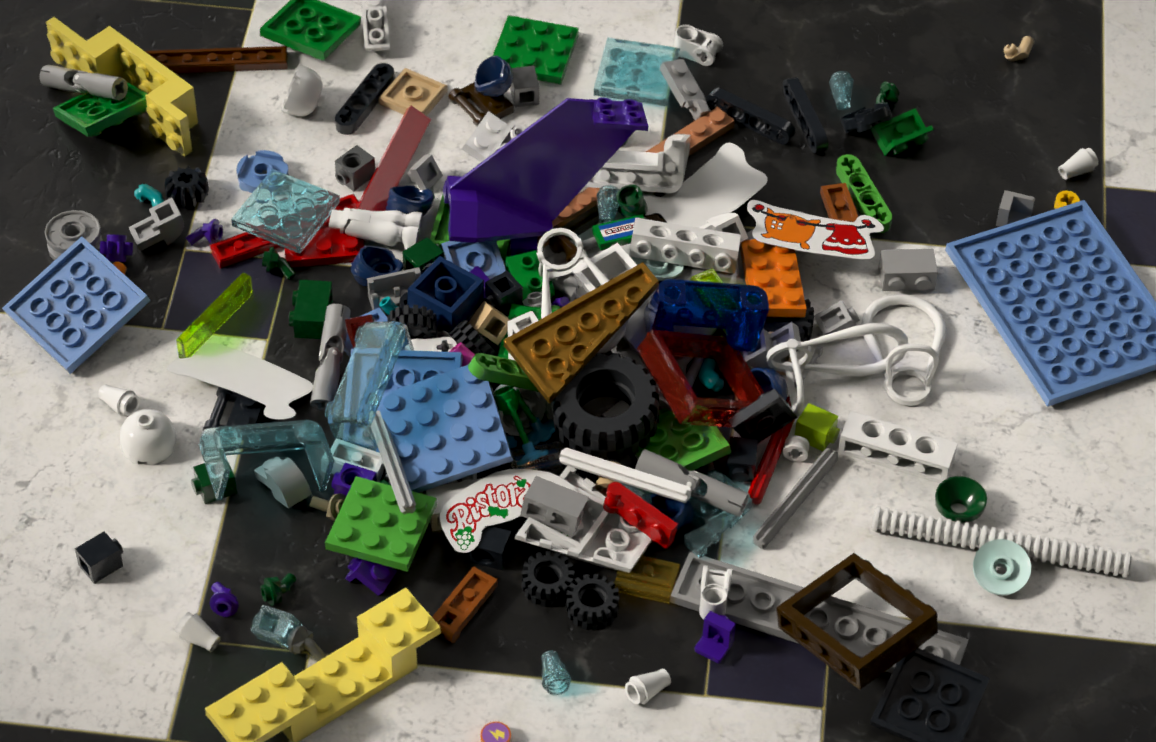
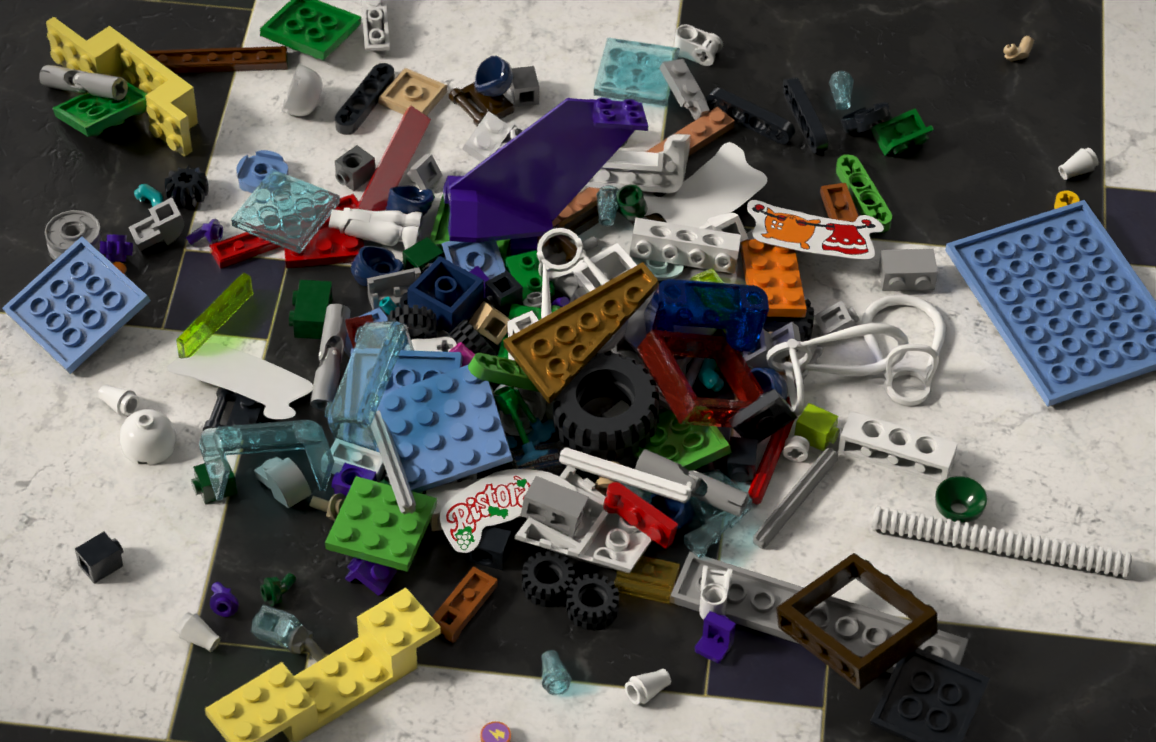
dark green plate [262,247,296,280] -> none
green plate [493,15,579,85] -> none
tile [592,214,644,250] -> none
dark green plate [876,81,900,104] -> none
light aqua dish [973,539,1031,595] -> none
light grey panel [996,190,1035,227] -> none

